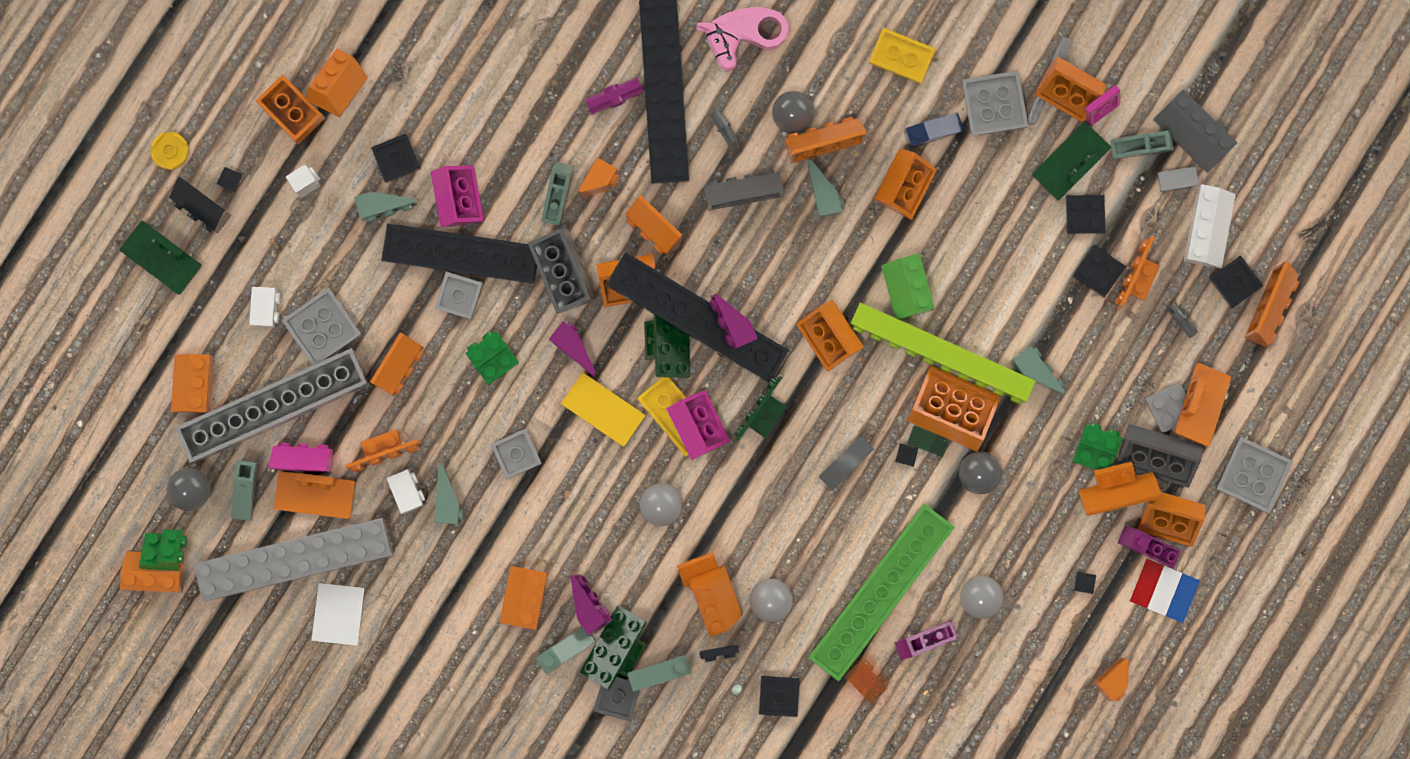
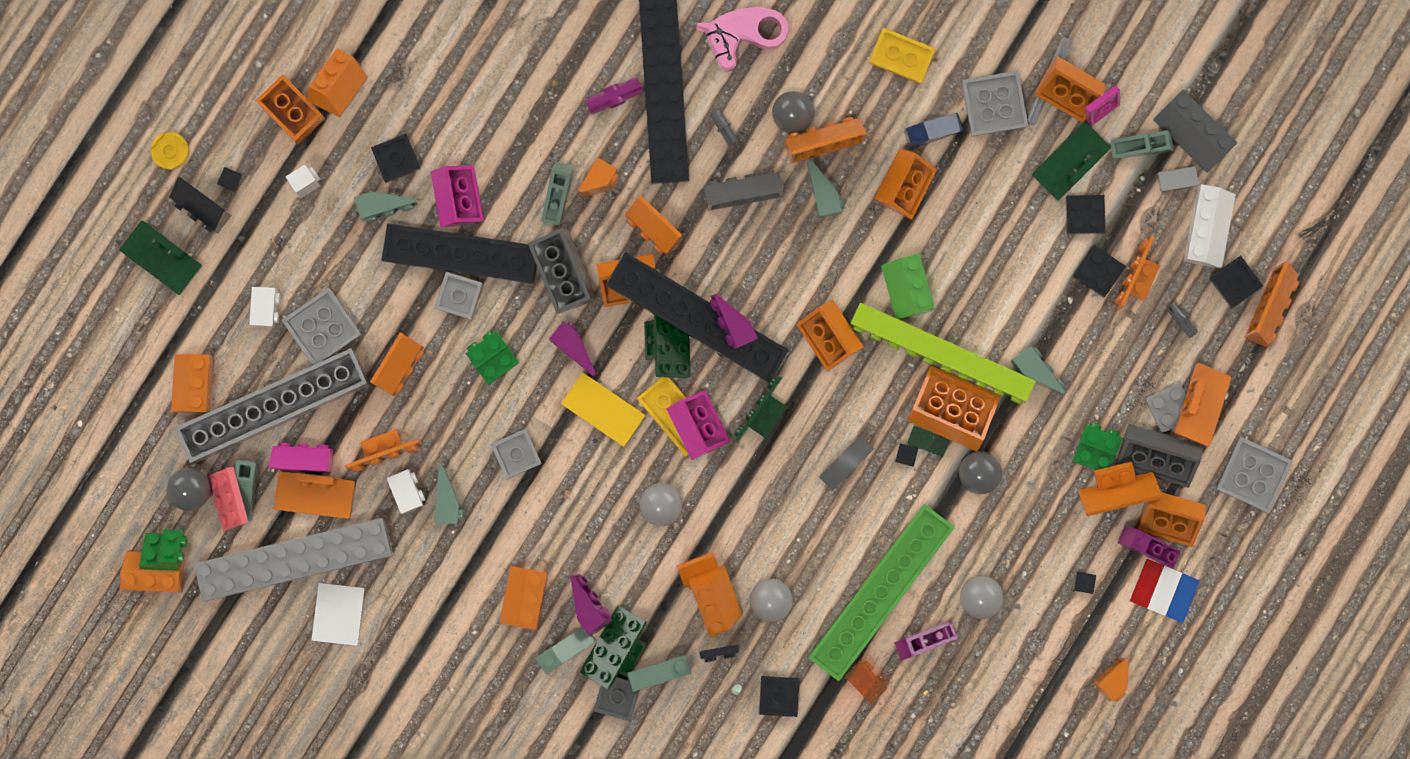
none -> coral plate [208,467,248,531]

